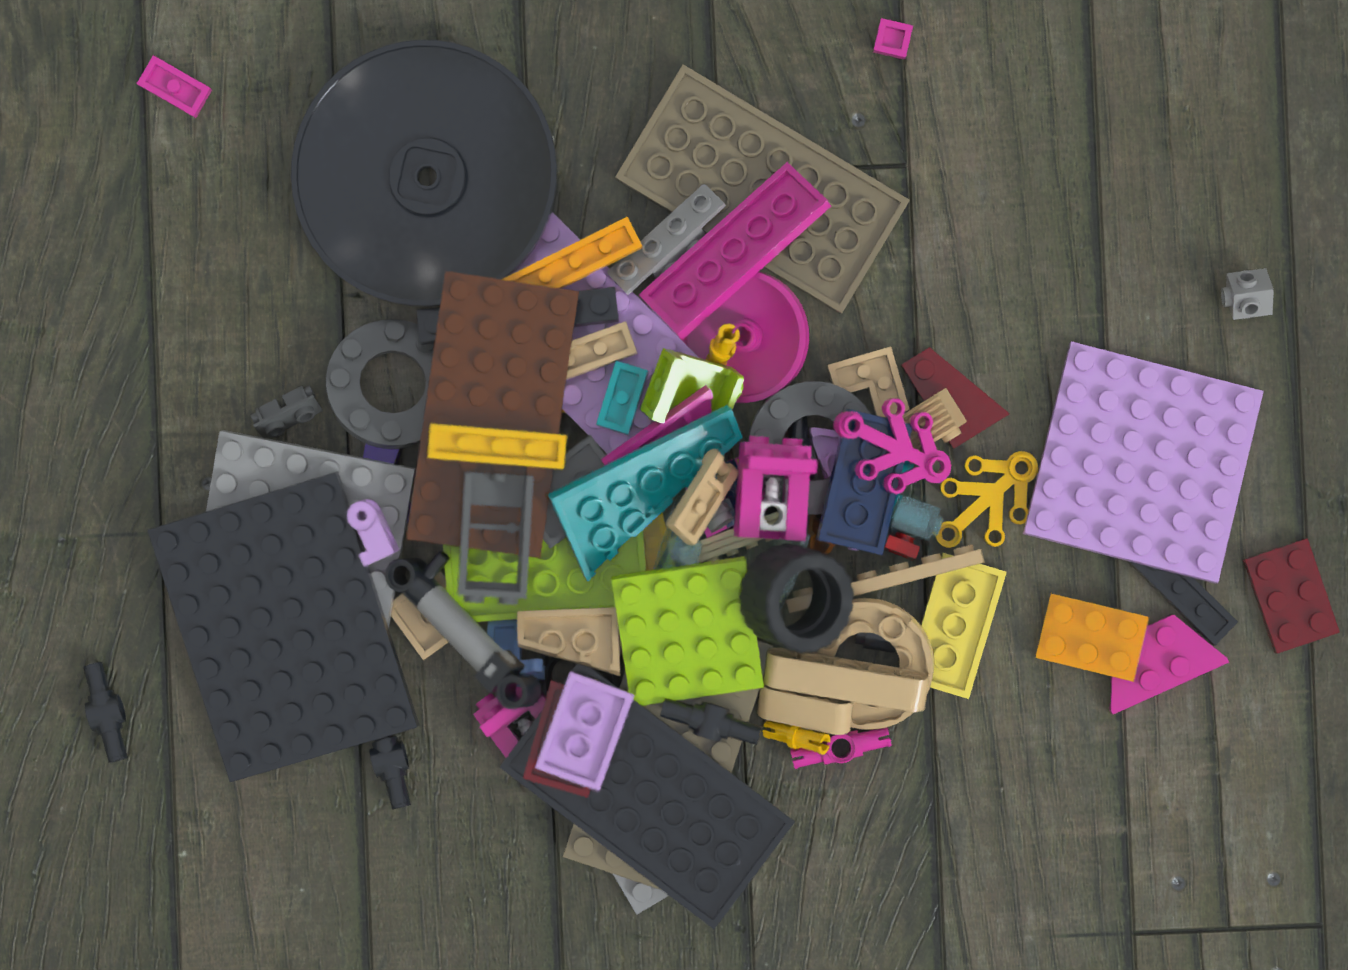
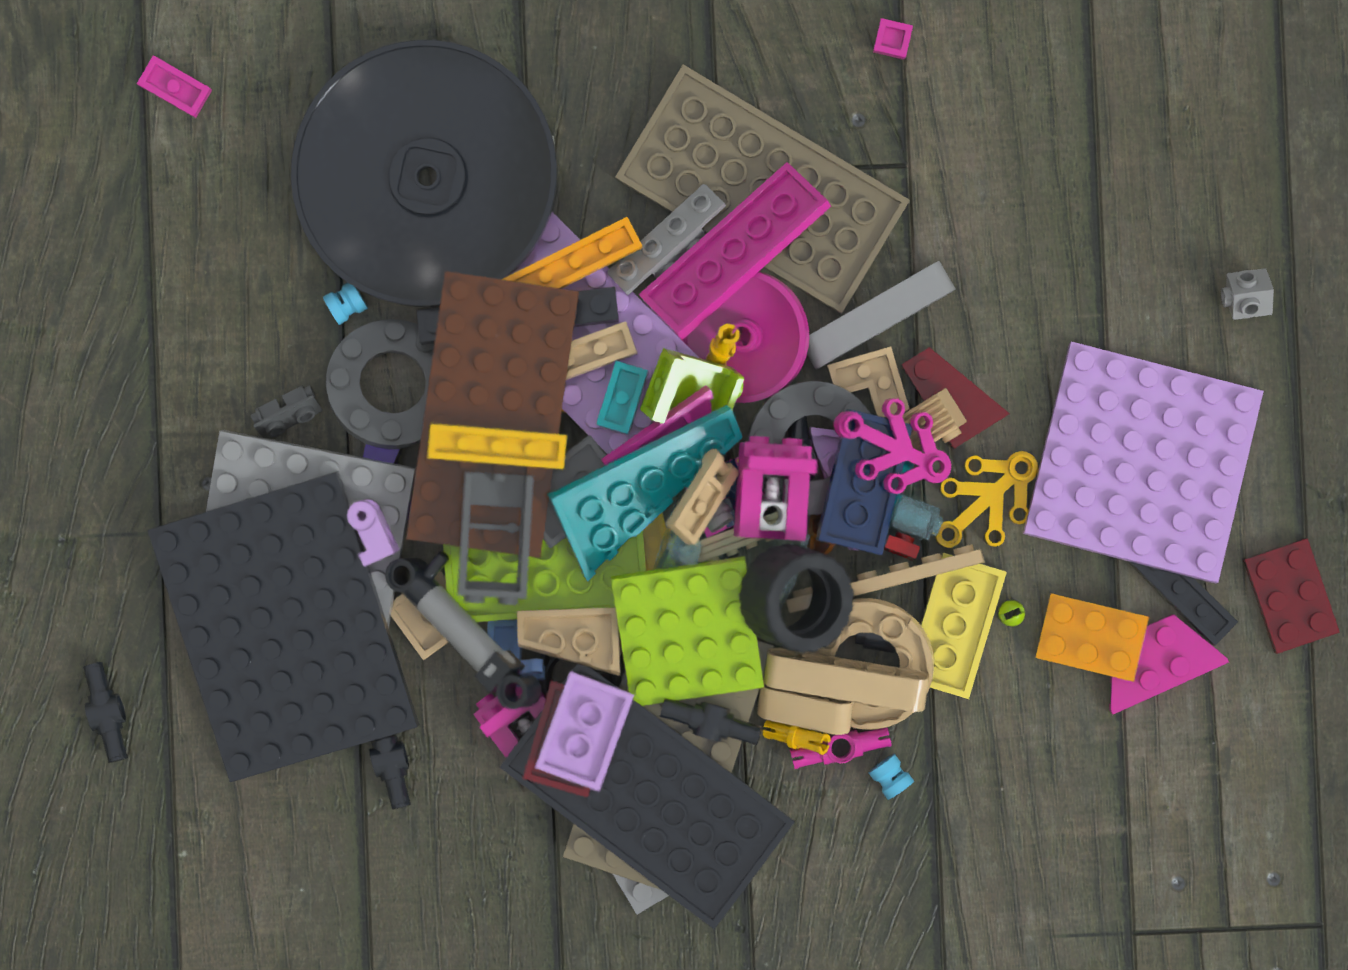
none -> medium azure wheel [323,282,368,325]
none -> light grey beam [807,261,956,370]
none -> medium azure wheel [868,754,914,800]
none -> lime hinge [998,600,1025,627]

